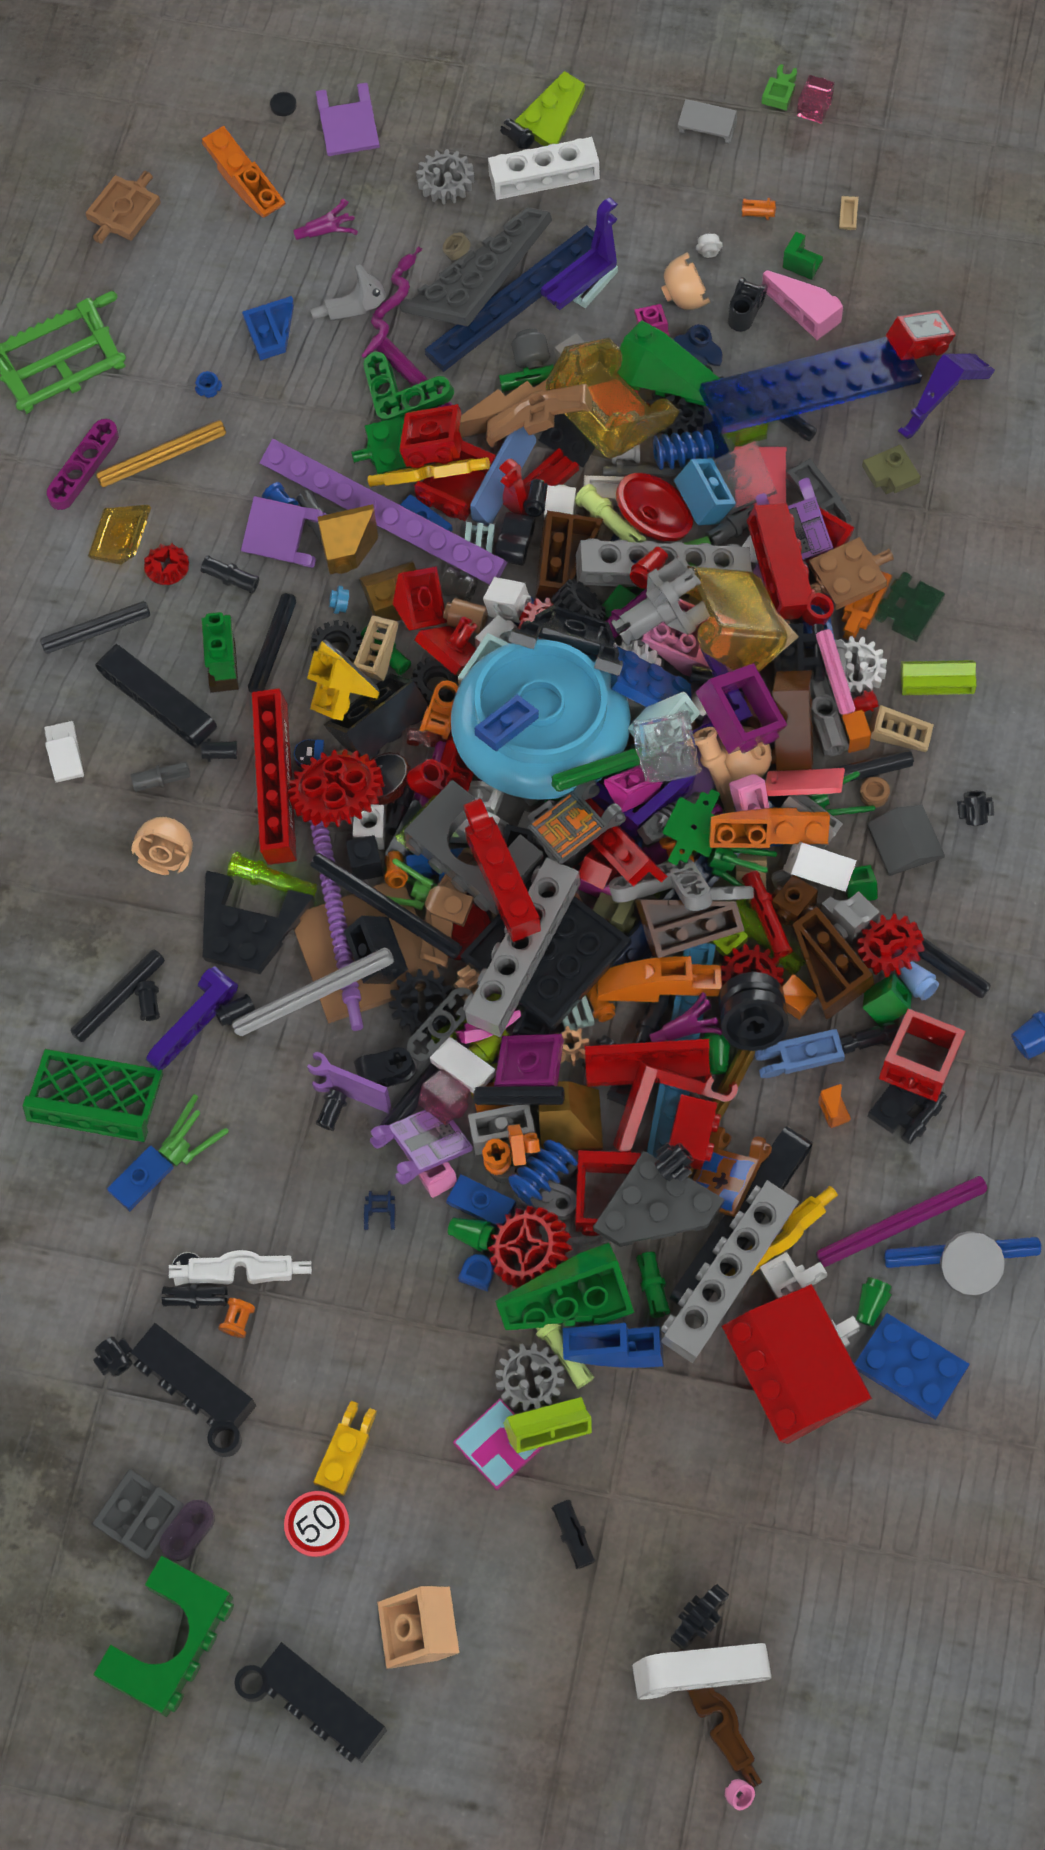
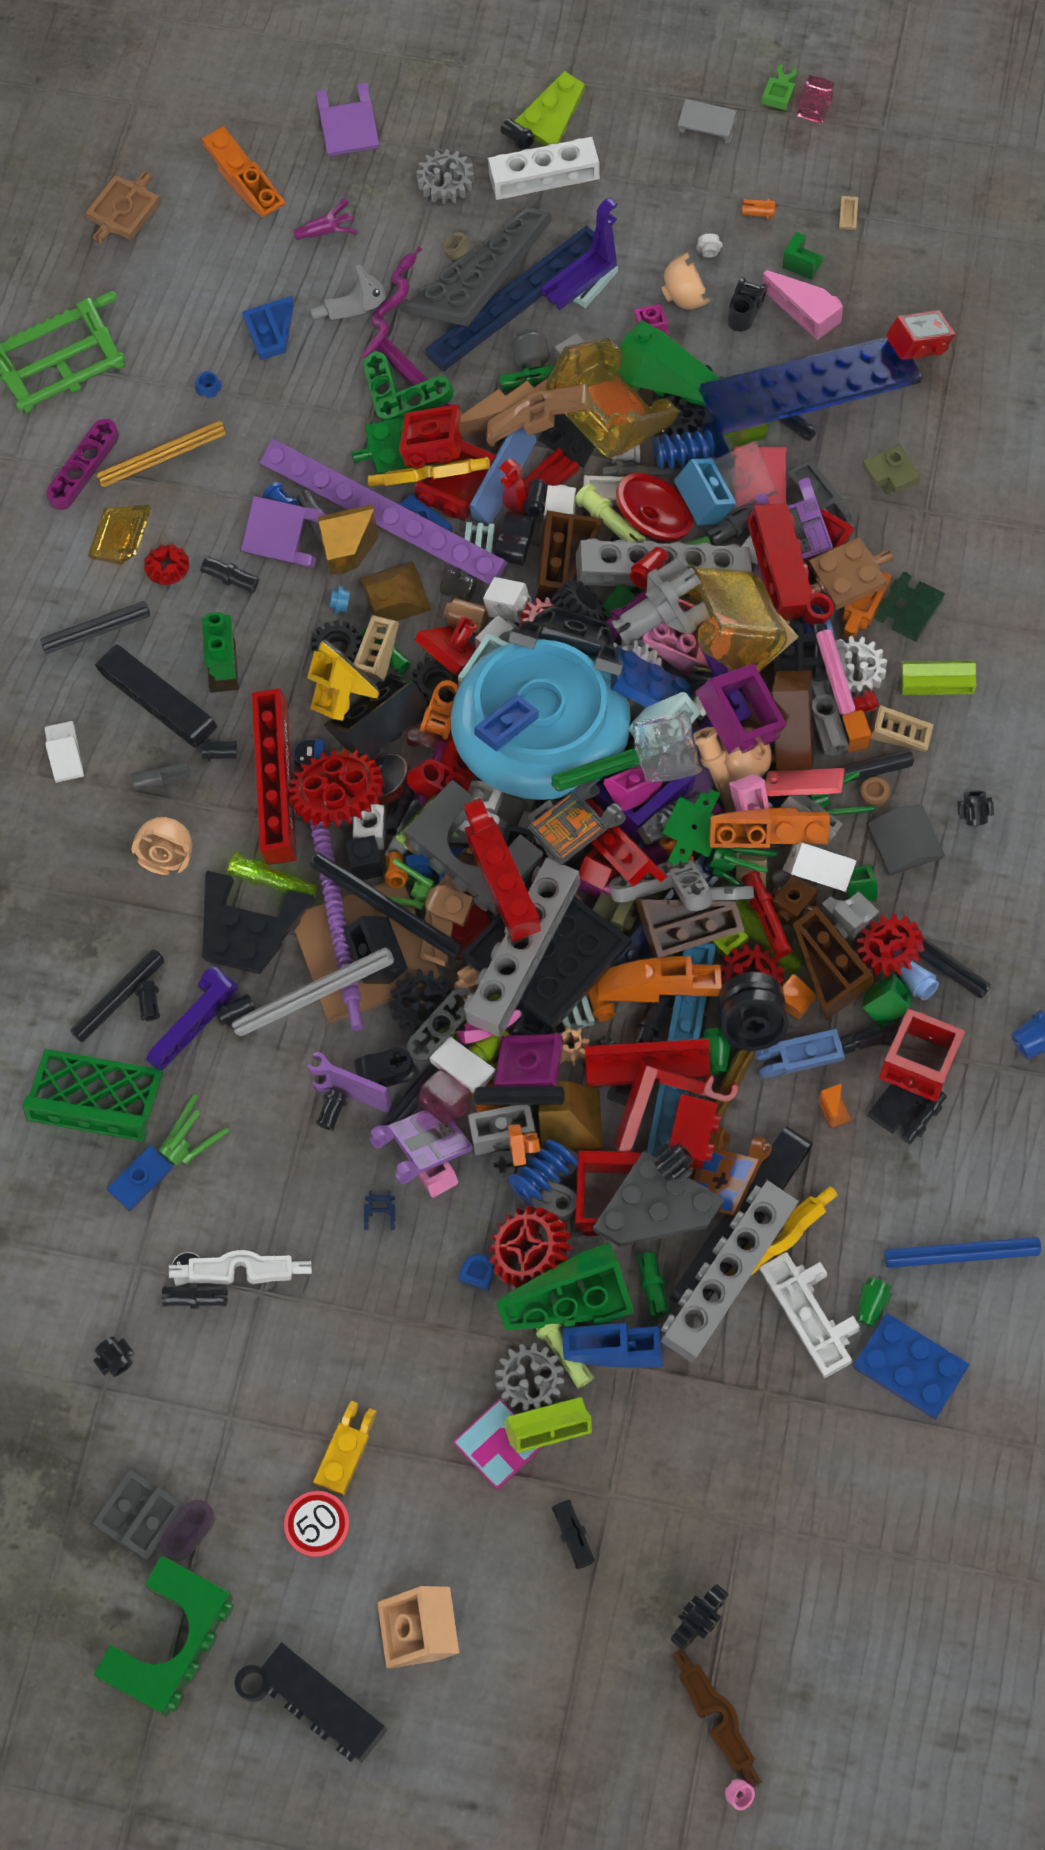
black hinge [130,1323,256,1457] -> none
orange bush [218,1298,255,1338] -> none
black axle [248,593,296,693] -> none
black piece [270,92,297,116] -> none
red slope [393,566,447,631] -> none
blue plate [446,1174,516,1229] -> none
green cone [448,1217,497,1252] -> none
orange bush [482,1139,511,1175] -> none
white beam [632,1643,772,1700] -> none
magenta piece [649,992,722,1042] -> none
dark blue plate [673,324,723,366] -> none
red slope [721,1284,872,1444] -> none
magenta axle [816,1176,988,1267] -> none
dark purple hinge [898,354,995,439] -> none
light grey tile [940,1231,1005,1295] -> none

